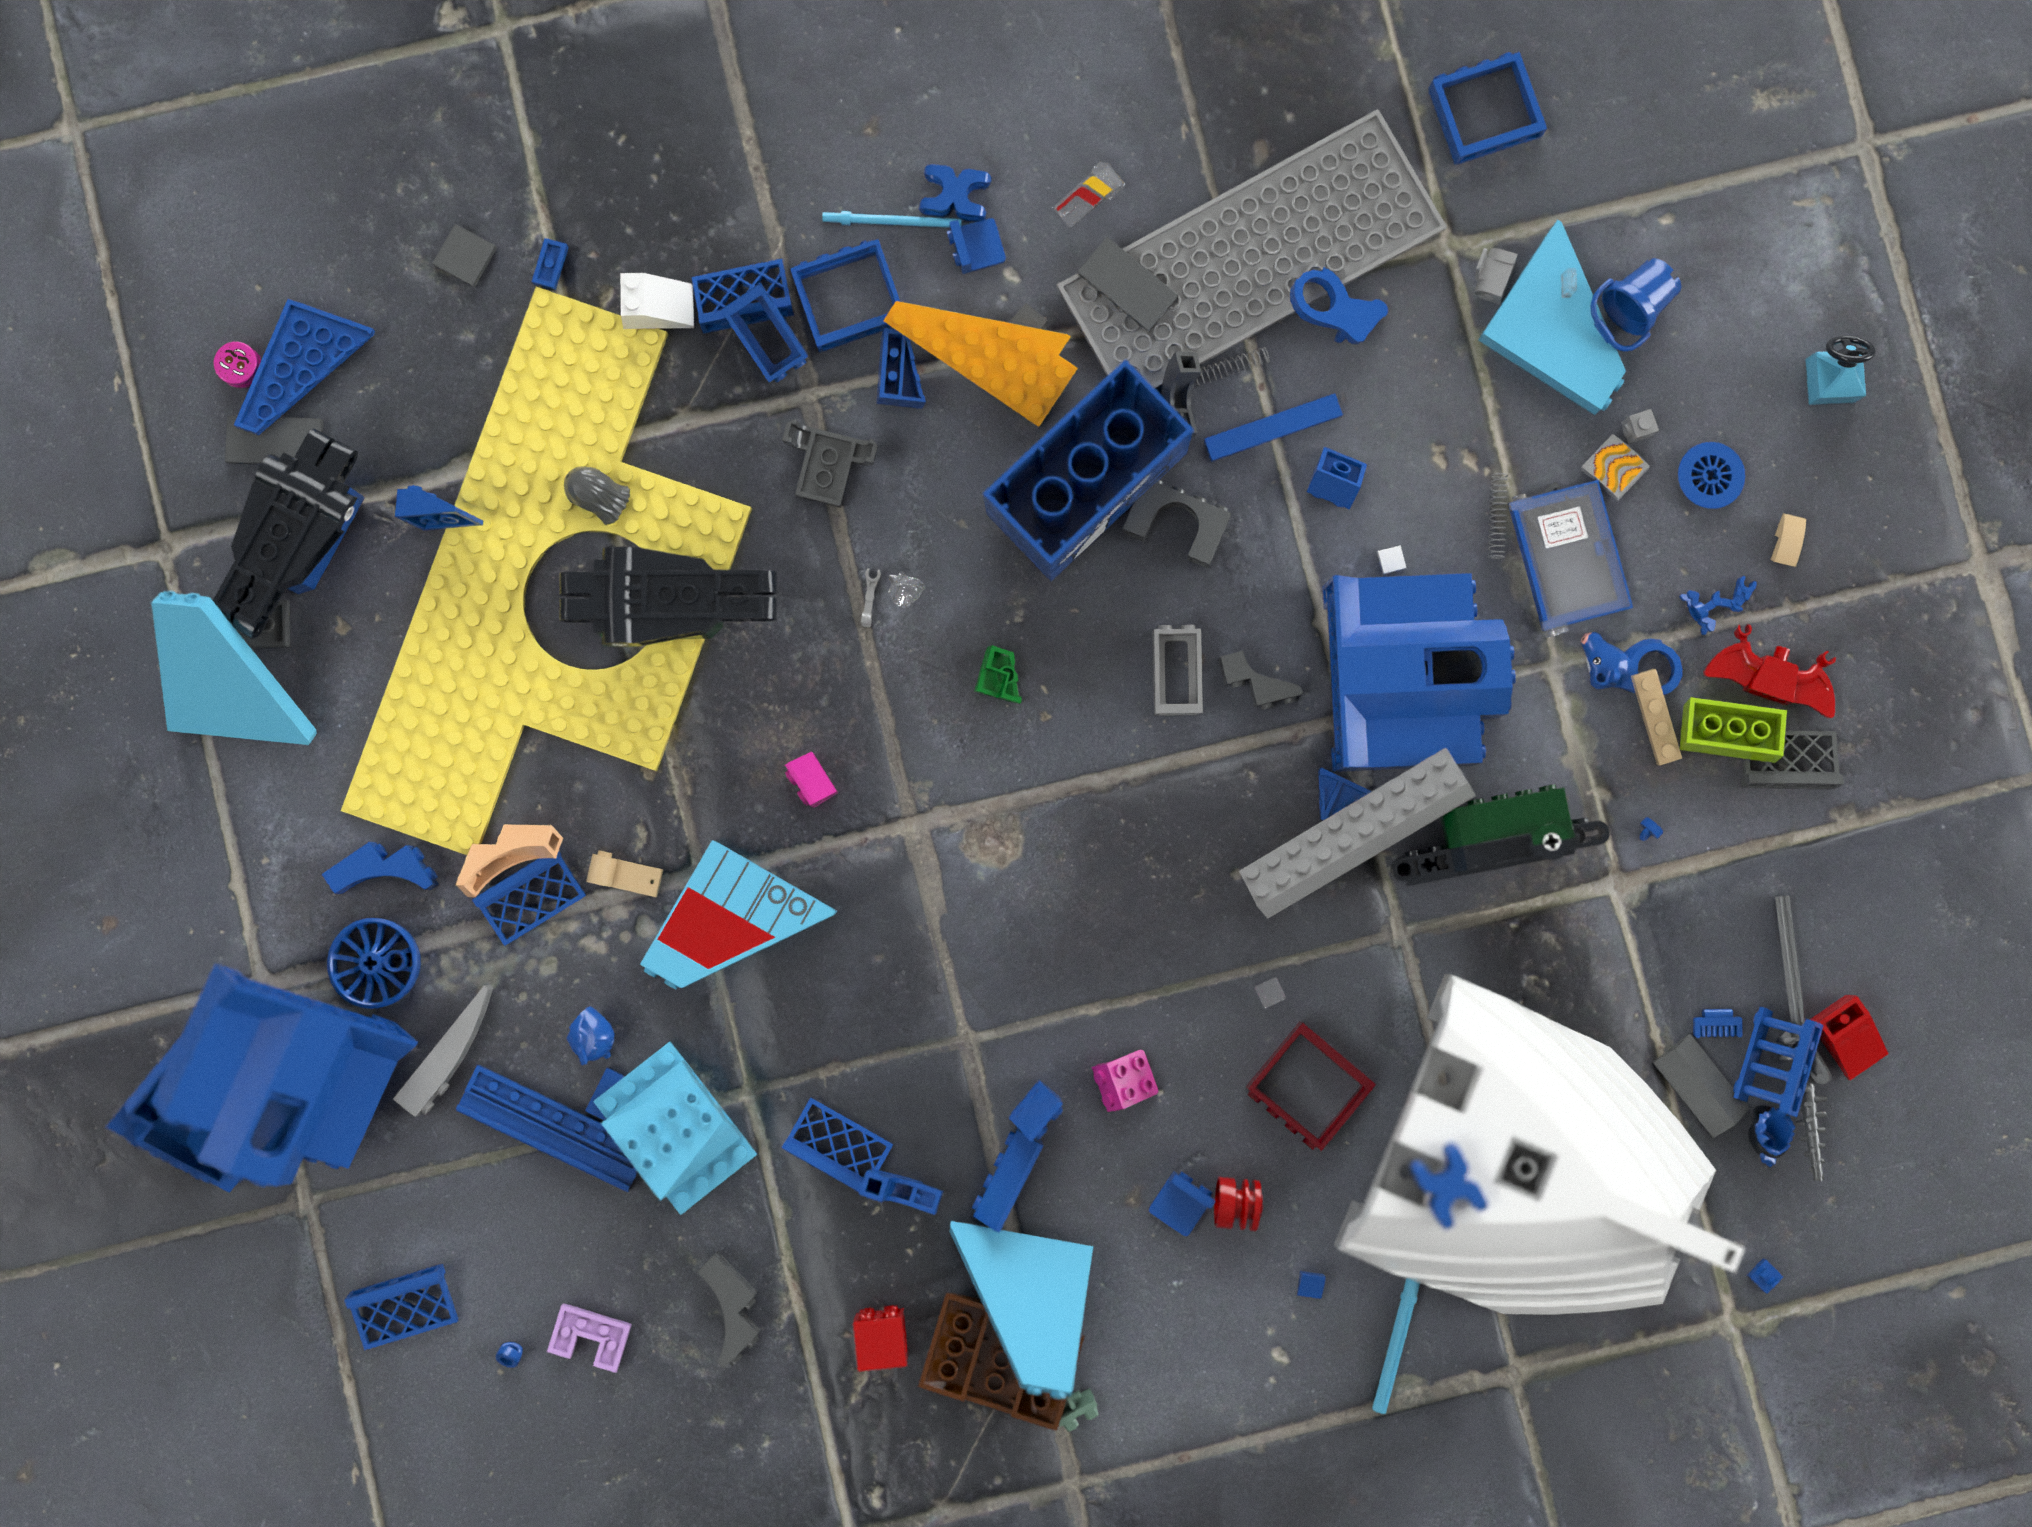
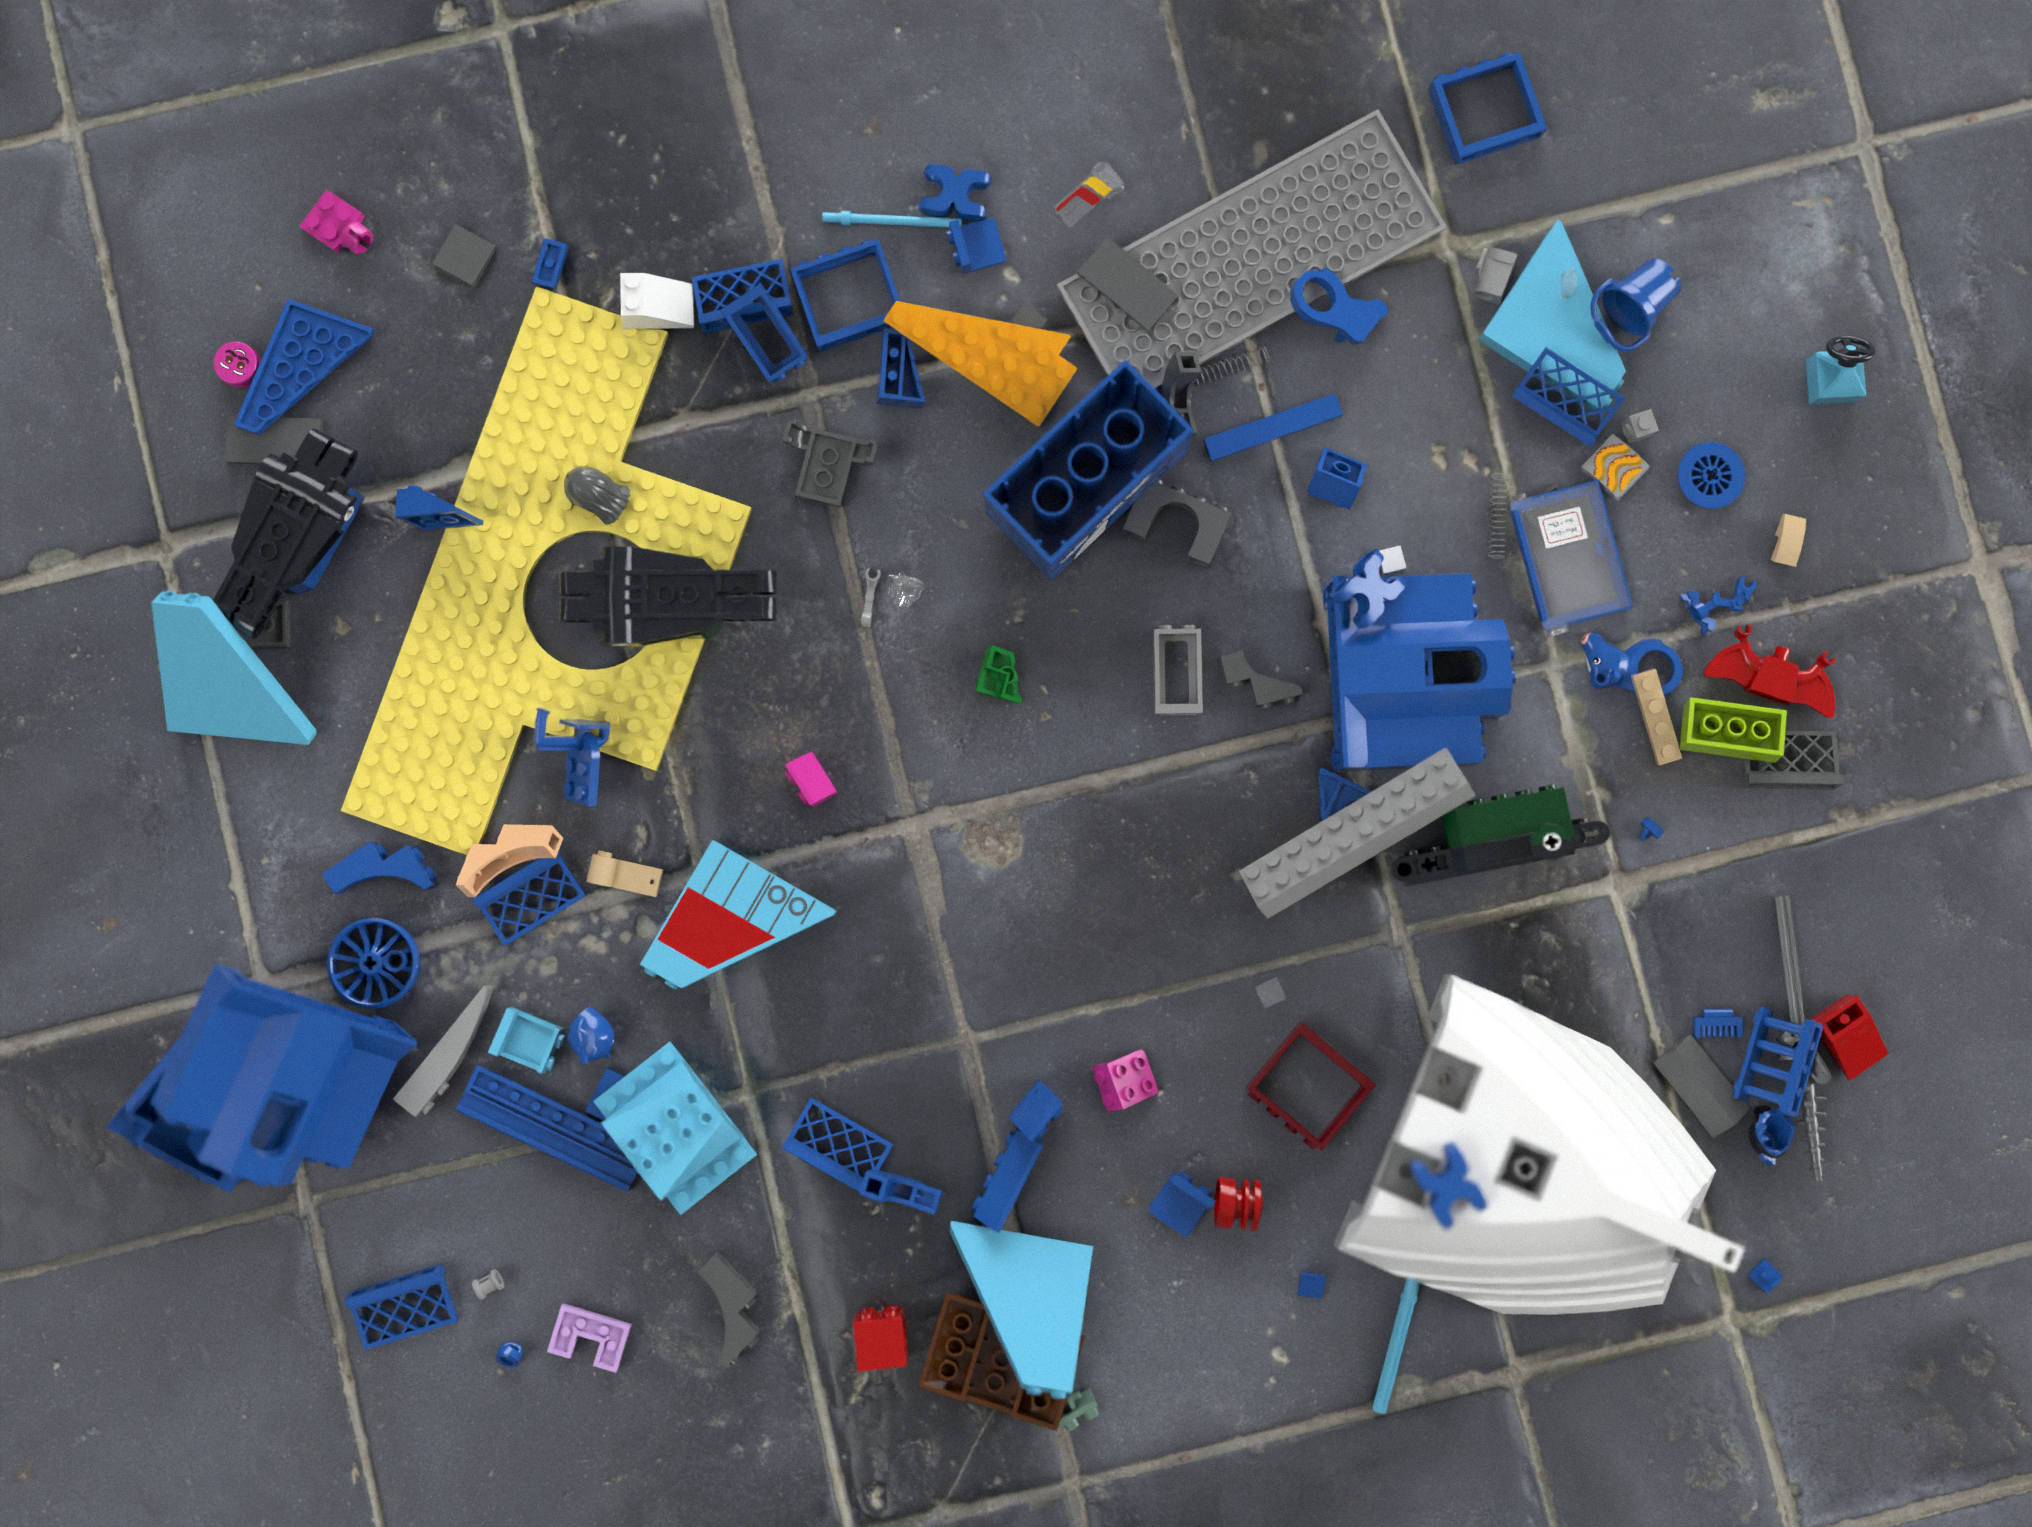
none -> dark pink plate [299,189,373,254]
none -> light grey bush [472,1269,504,1300]
none -> medium azure panel [488,1007,565,1074]
none -> blue plate [534,707,610,806]
none -> piece [1331,549,1406,629]
none -> blue fence [1512,347,1625,447]

